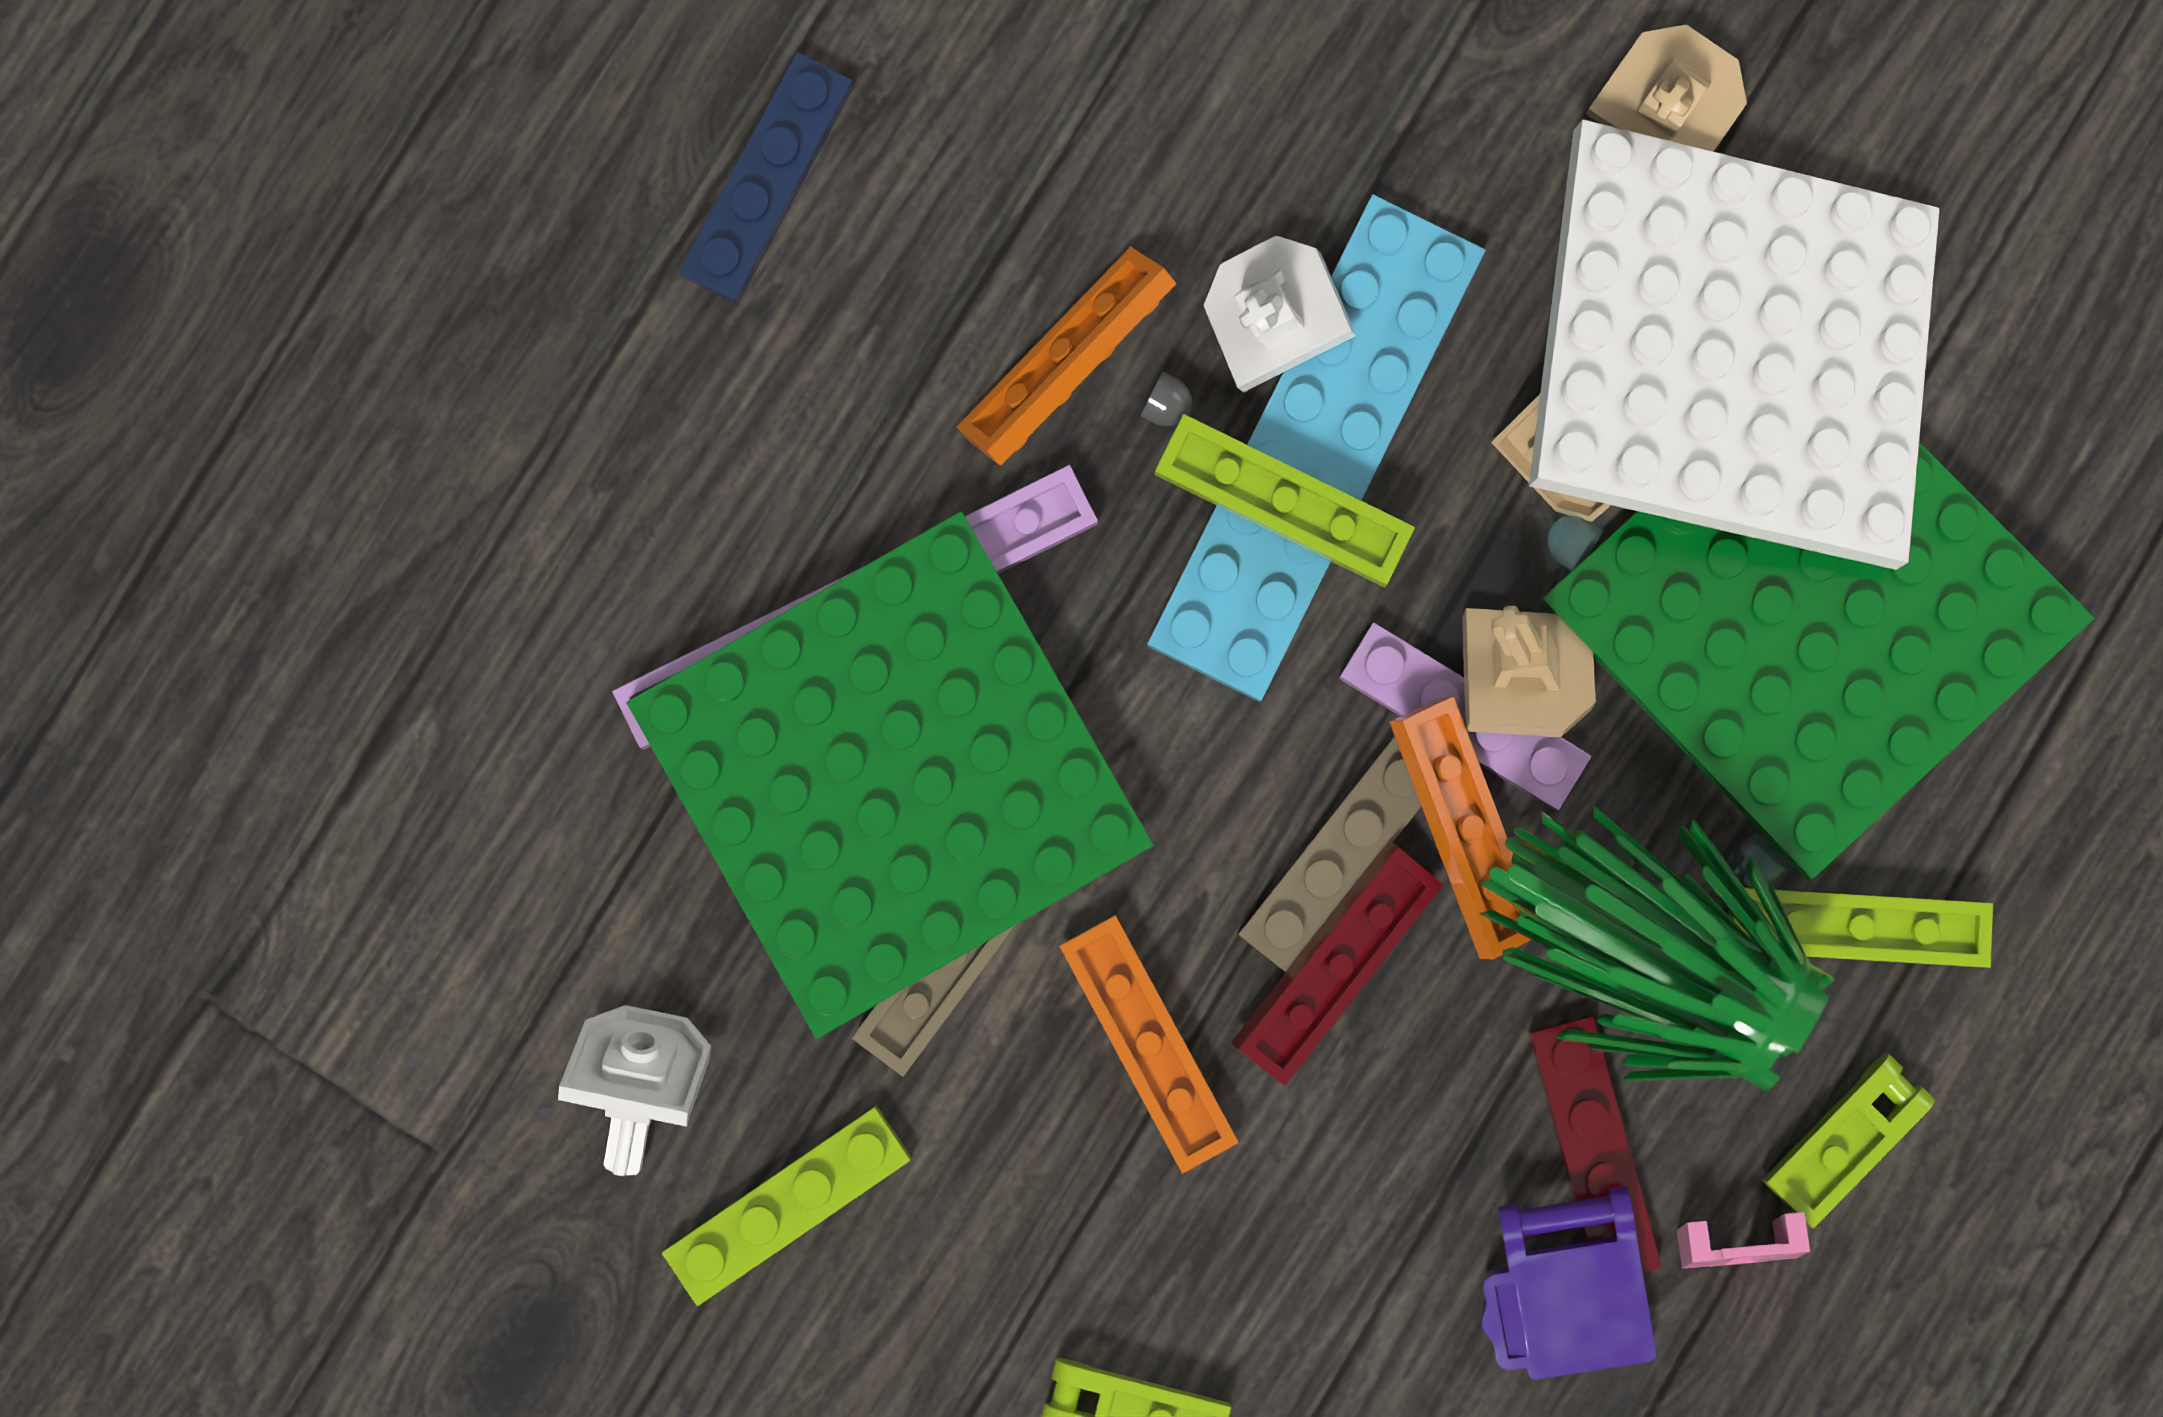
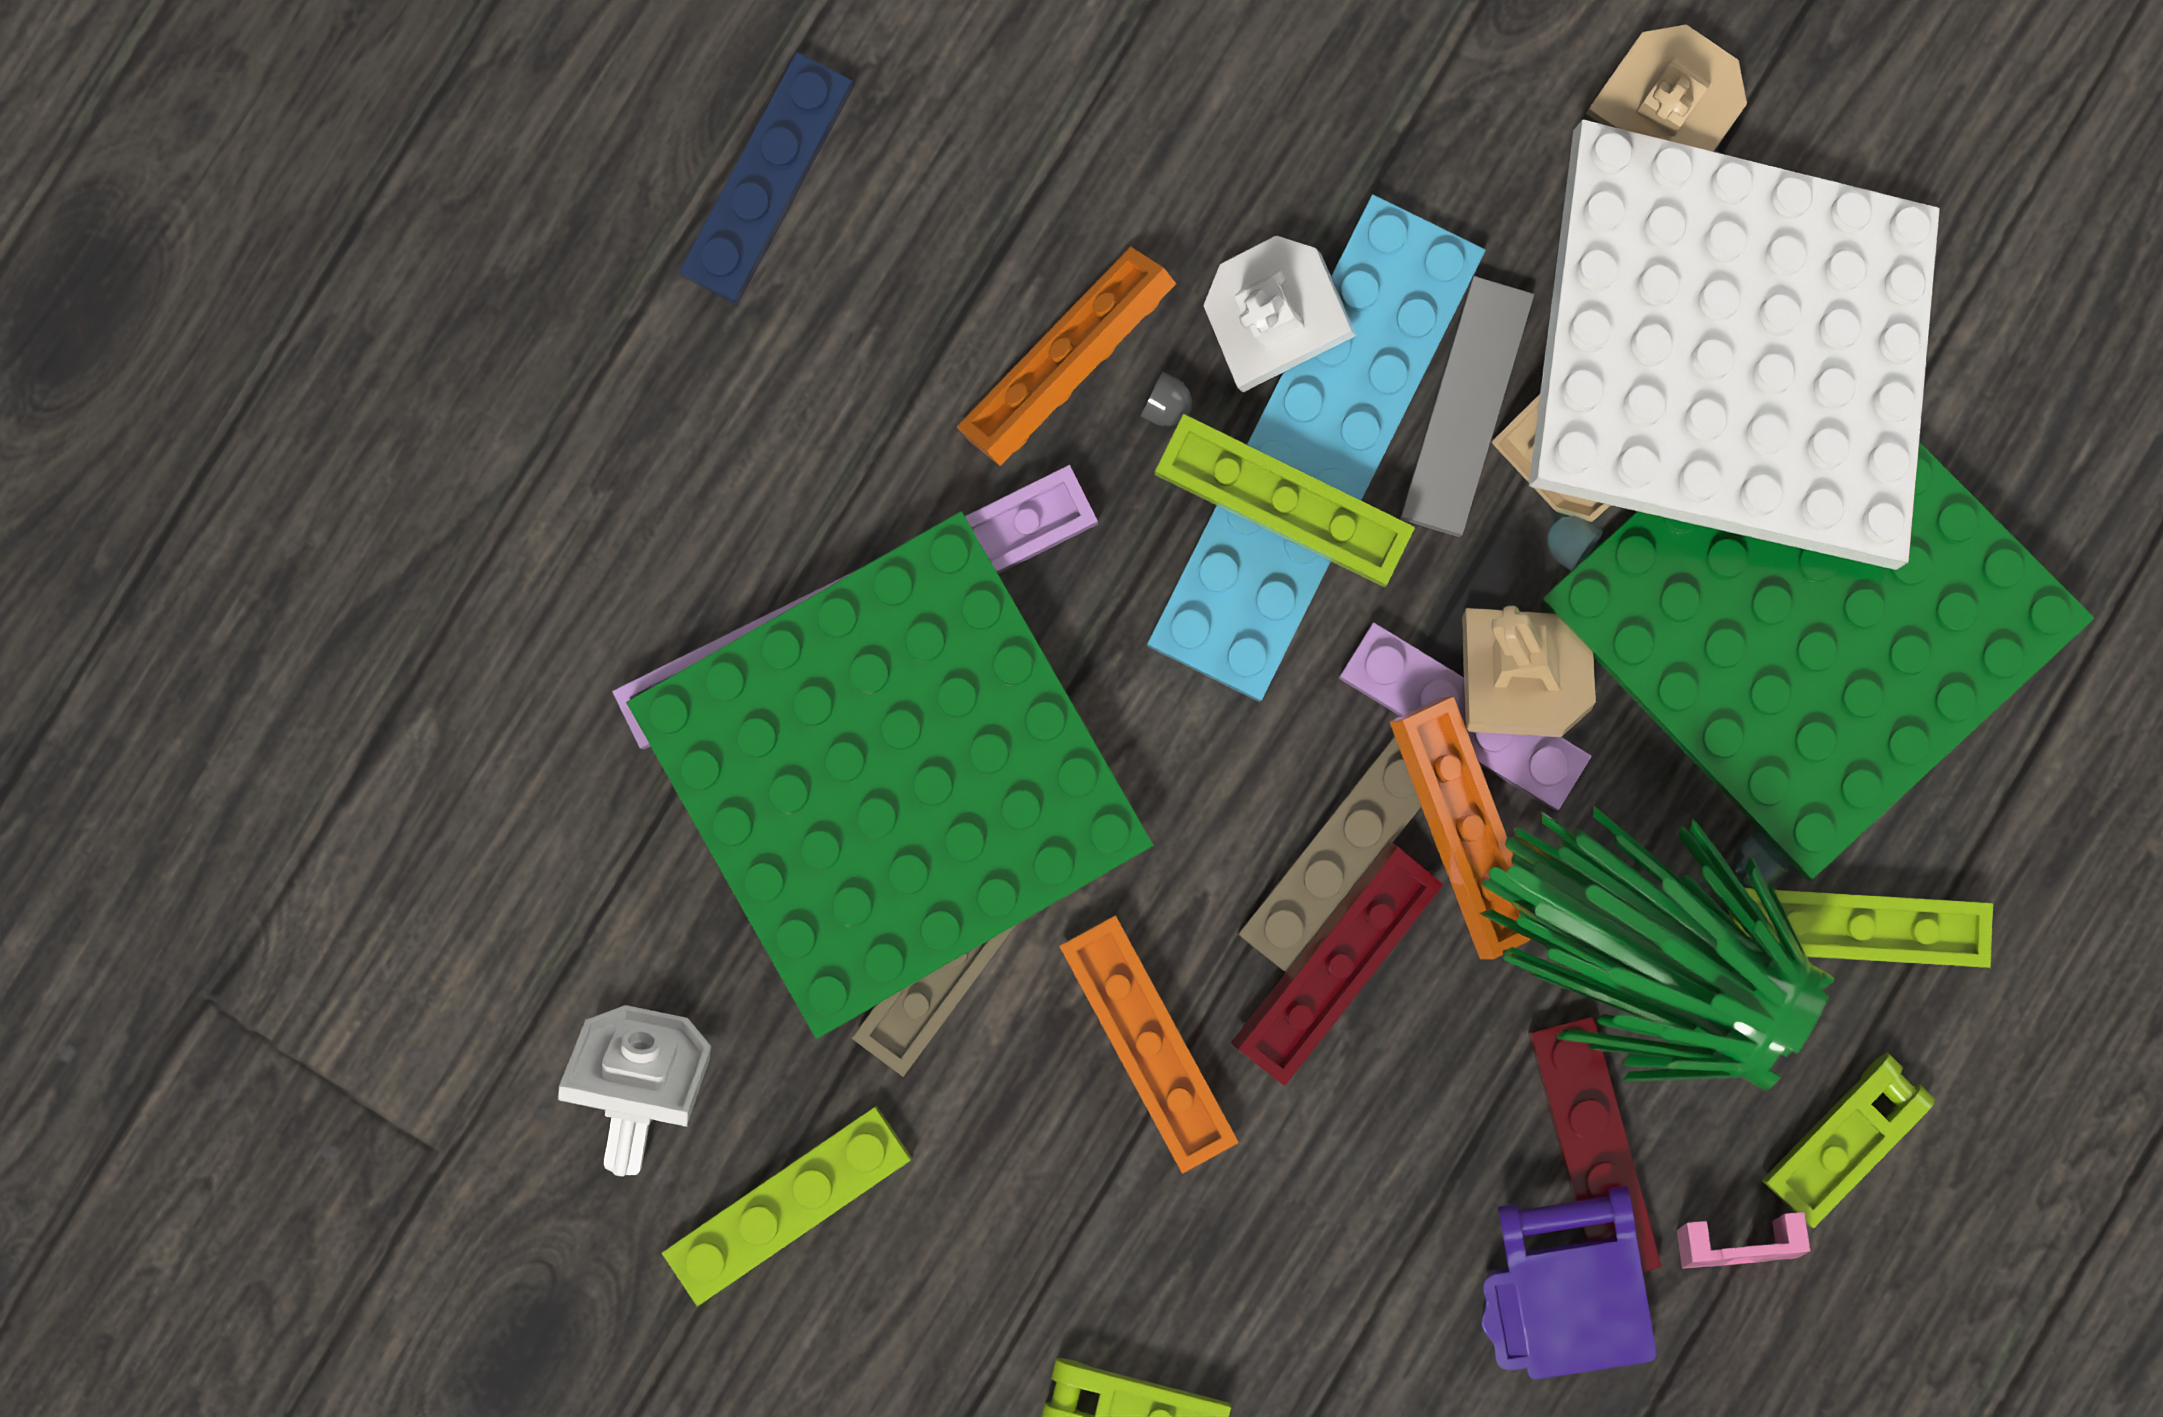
none -> light grey tile [1400,276,1534,537]

